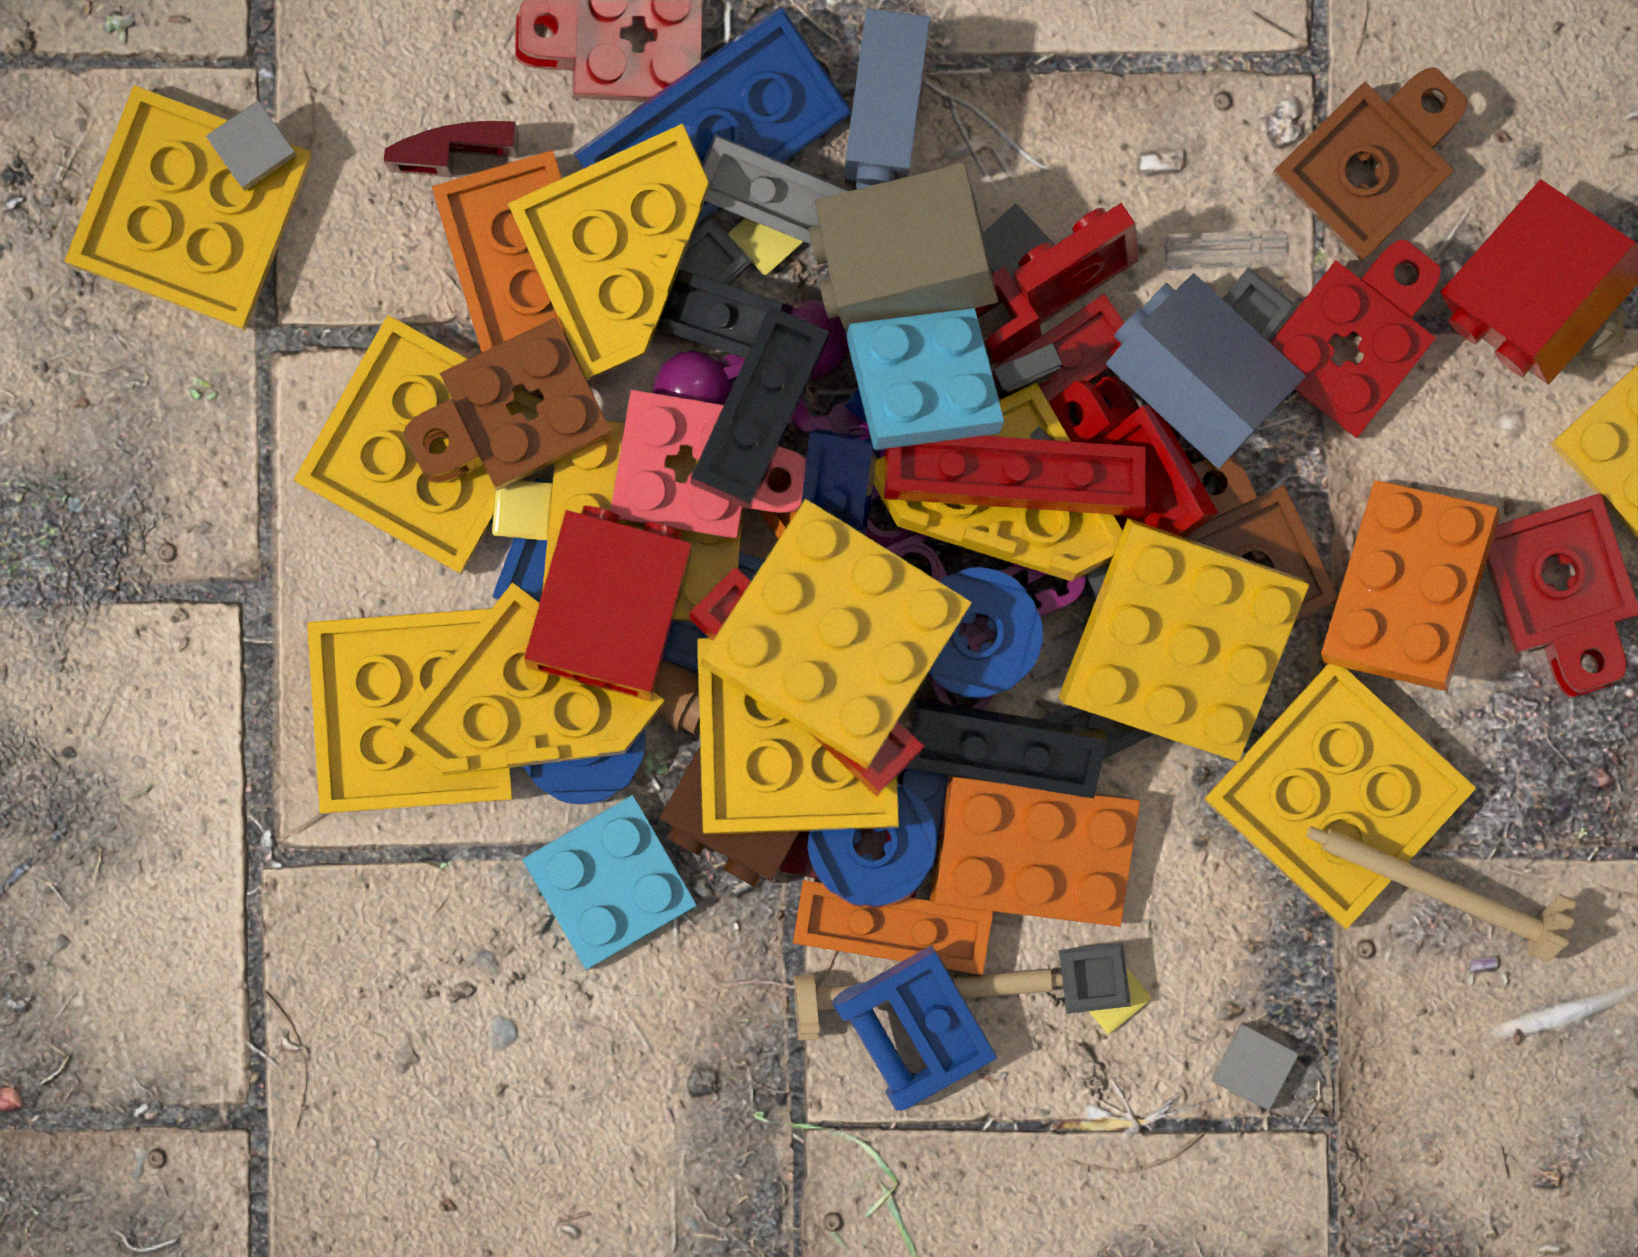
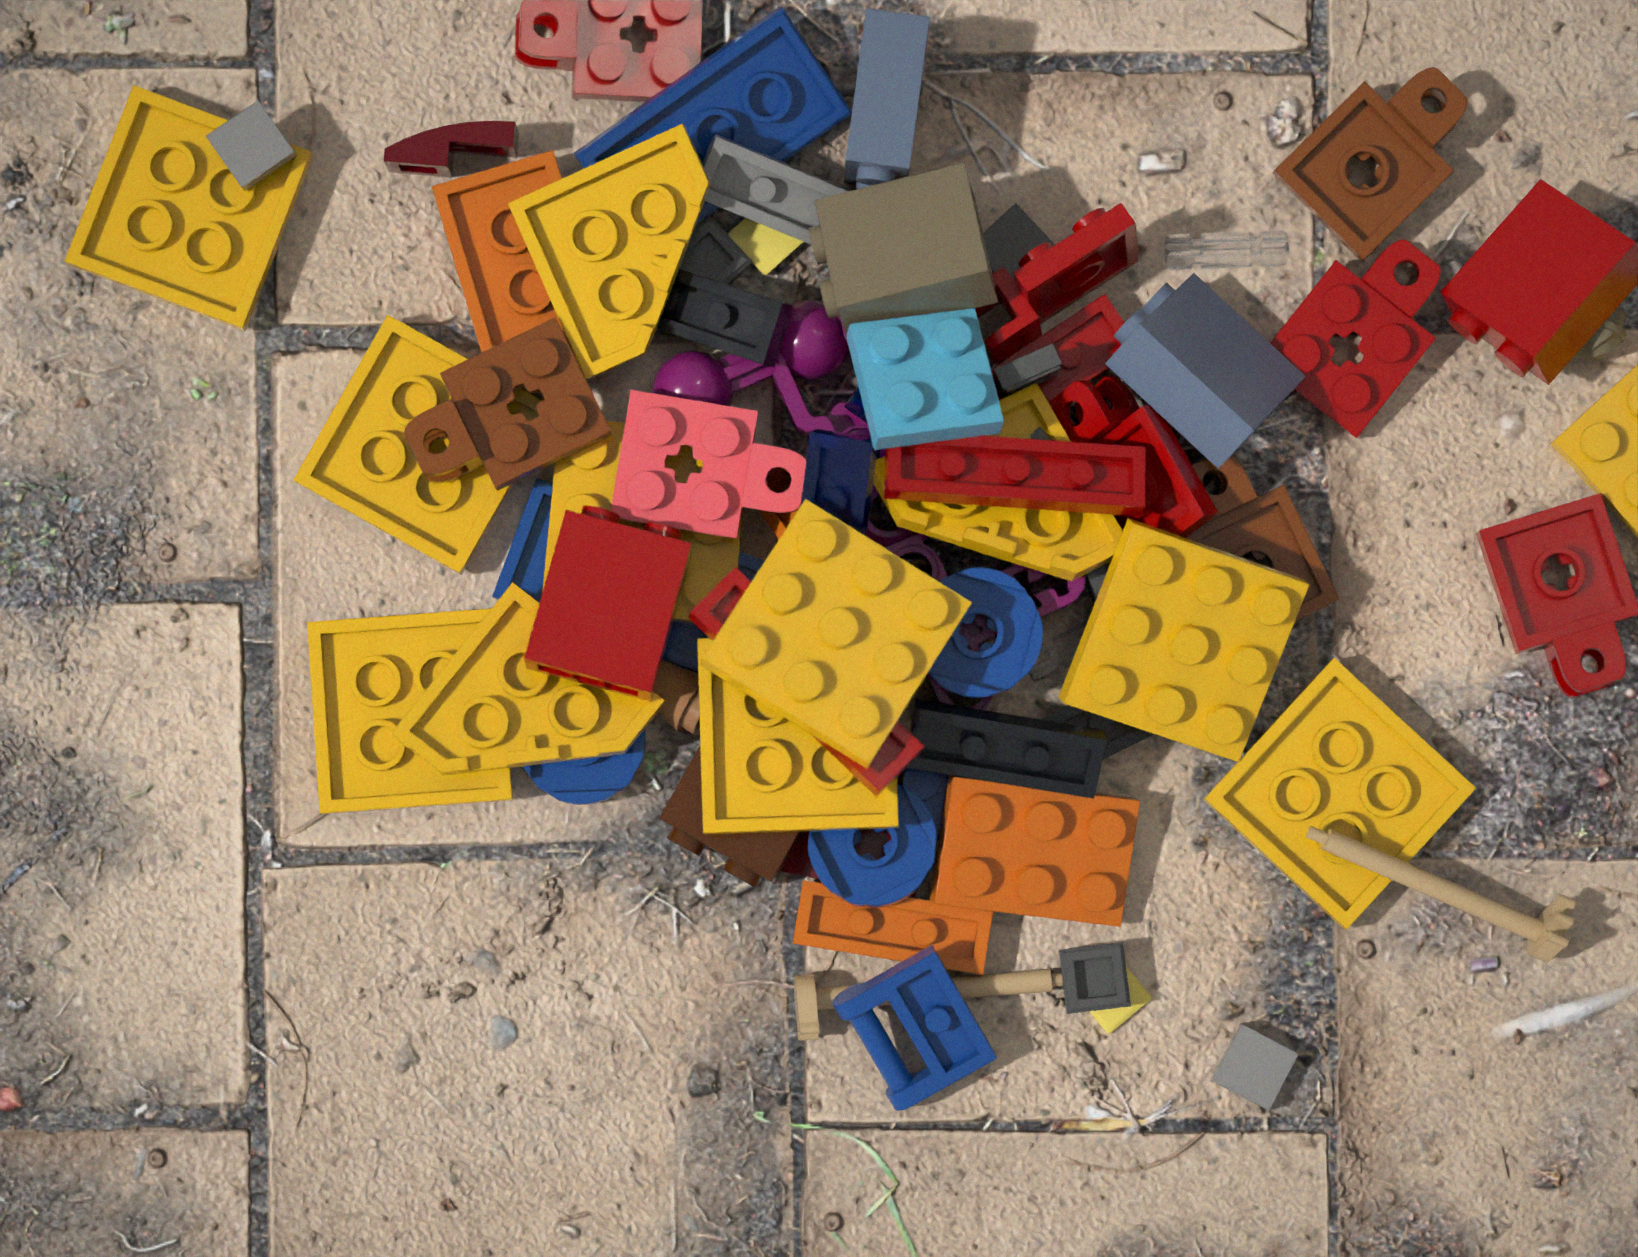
light yellow piece [492,480,553,540] -> none
medium azure plate [522,795,697,970] -> none
black plate [691,306,830,510] -> none
dark grey tile [1223,267,1298,342] -> none
orange plate [1321,480,1500,692] -> none

